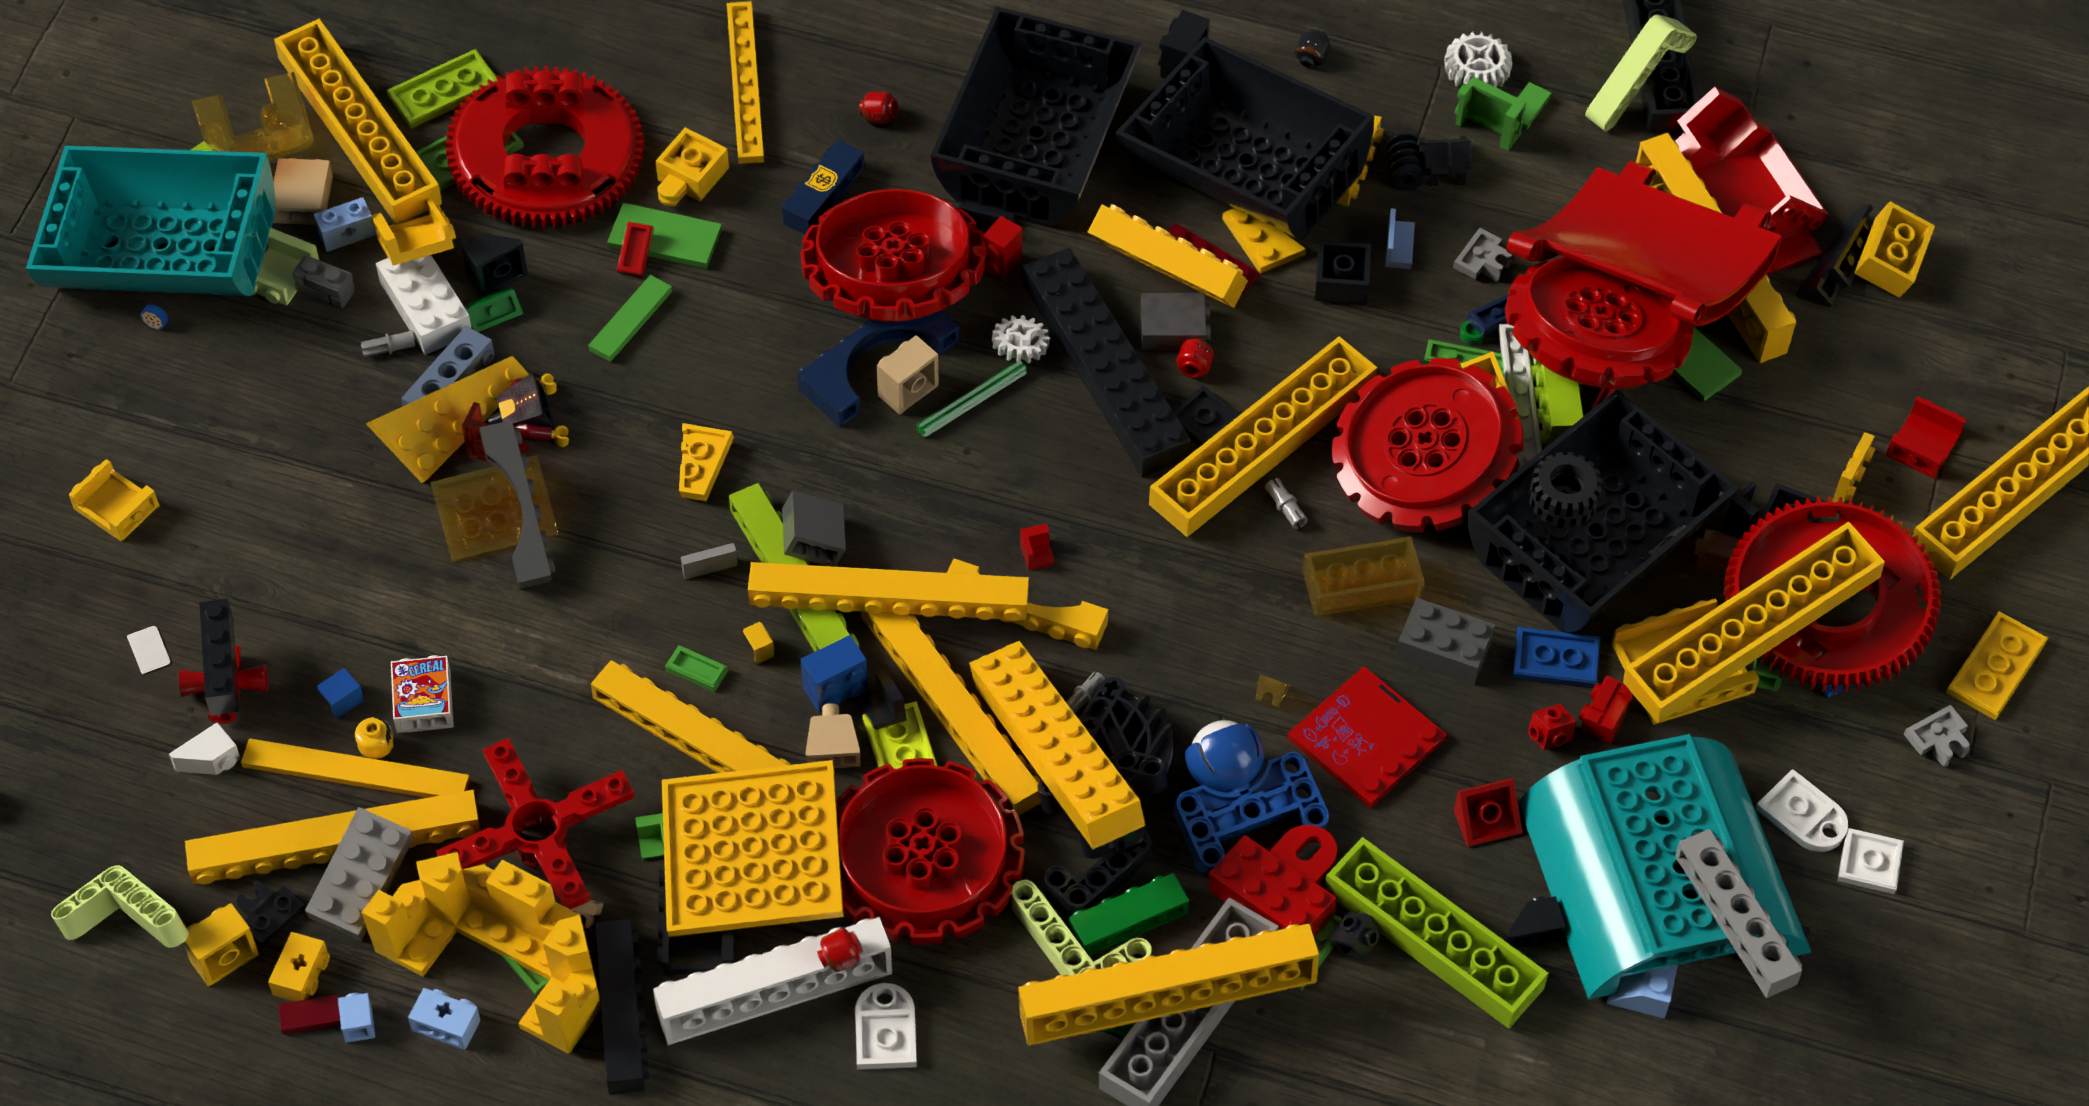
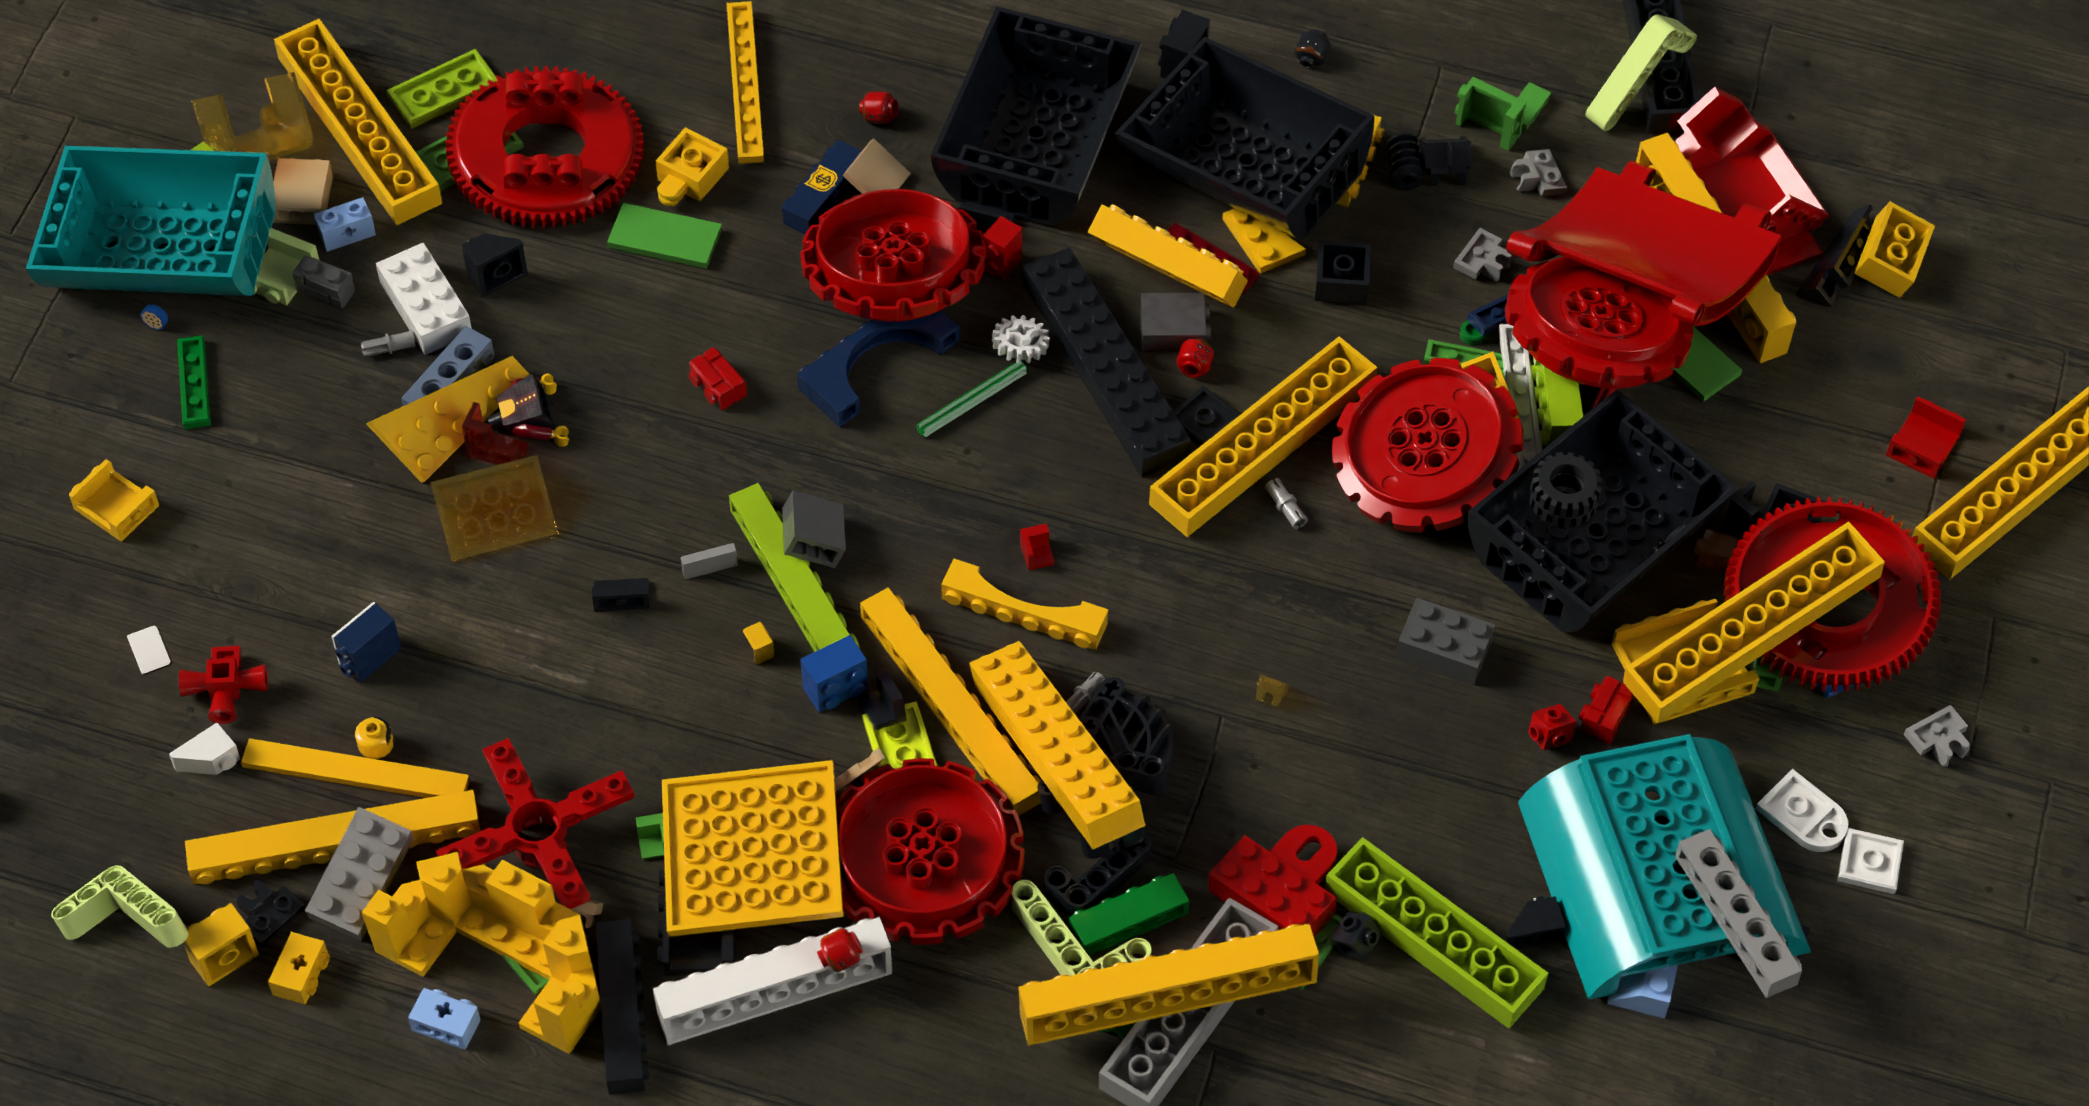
black brick [199,599,240,715] -> none
dark red tile [279,994,341,1035] -> none
blue panel [317,668,364,718] -> none
light blue brick [338,993,375,1043] -> none
yellow panel [371,199,456,266] -> none
brick [391,655,454,733] -> none
green panel [463,287,523,332] -> none
dark grey arch [480,420,555,589] -> none
bright green tile [588,275,672,362] -> none
yellow brick [591,660,791,773] -> none
red tile [616,221,654,277] -> none
bright green tile [665,645,728,693] -> none
yellow wing [679,423,734,501] -> none
yellow brick [748,562,1029,622] -> none
tan torso [806,703,861,768] -> none
white tile [855,983,917,1070] -> none
tan brick [877,335,939,415] -> none
blue beam [1173,720,1329,875] -> none
red plate [1287,666,1447,809] -> none
clear yellow brick [1302,536,1425,617] -> none
light blue panel [1385,209,1415,270] -> none
white gear [1444,32,1512,87] -> none
red slope [1454,778,1523,847] -> none
blue tile [1513,627,1601,688] -> none
yellow wing [1832,432,1876,503] -> none
yellow tile [1946,611,2048,721] -> none
none -> green tile [177,335,211,429]
none -> dark blue piece [331,602,402,683]
none -> black panel [592,578,650,612]
none -> red brick [689,347,747,410]
none -> tan wing [835,748,885,798]
none -> tan tile [843,138,911,194]
none -> light grey plate [1510,149,1567,197]

